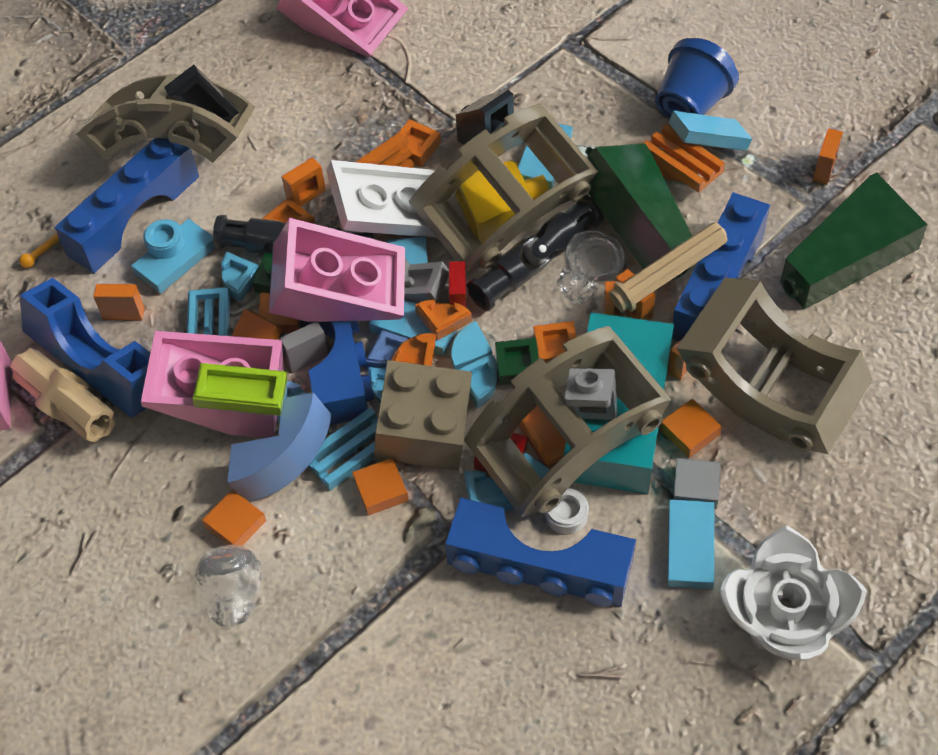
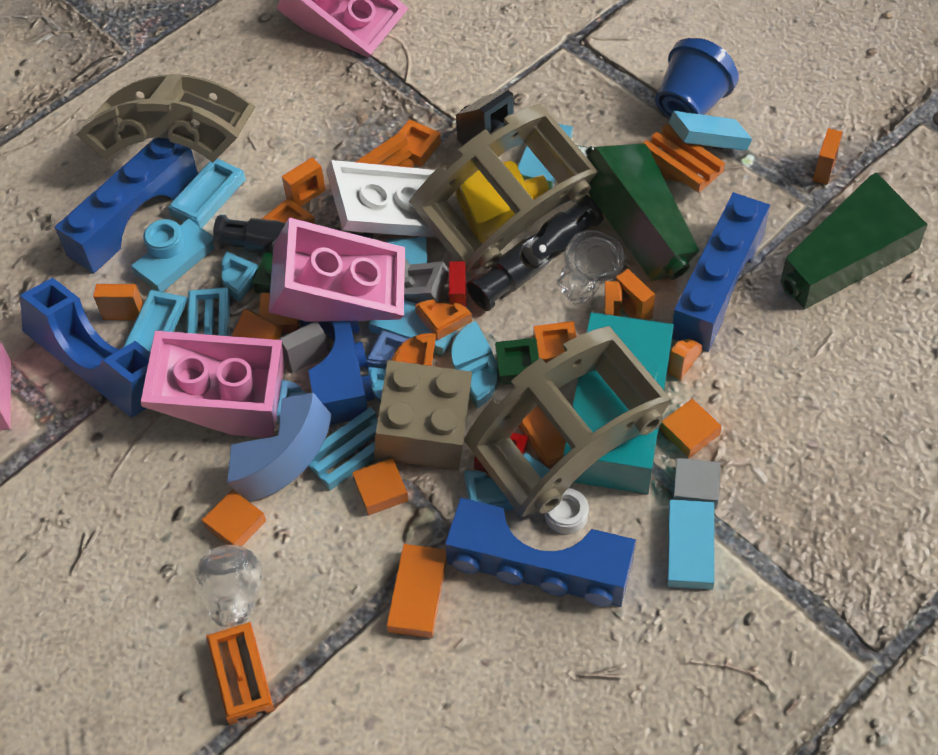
tan piece [10,348,115,443] -> none
light orange hinge [19,233,60,268] -> none
black tile [164,64,239,125] -> none
lime tile [193,363,287,416] -> none
light grey bracket [565,368,618,420] -> none
tan axle [609,222,728,312] -> none
dark tan window [677,277,872,454] -> none
white brick [720,525,867,661] -> none
none -> medium azure tile [123,290,188,352]
none -> medium azure tile [168,158,246,228]
none -> orange tile [206,622,275,725]
none -> orange tile [387,544,447,638]

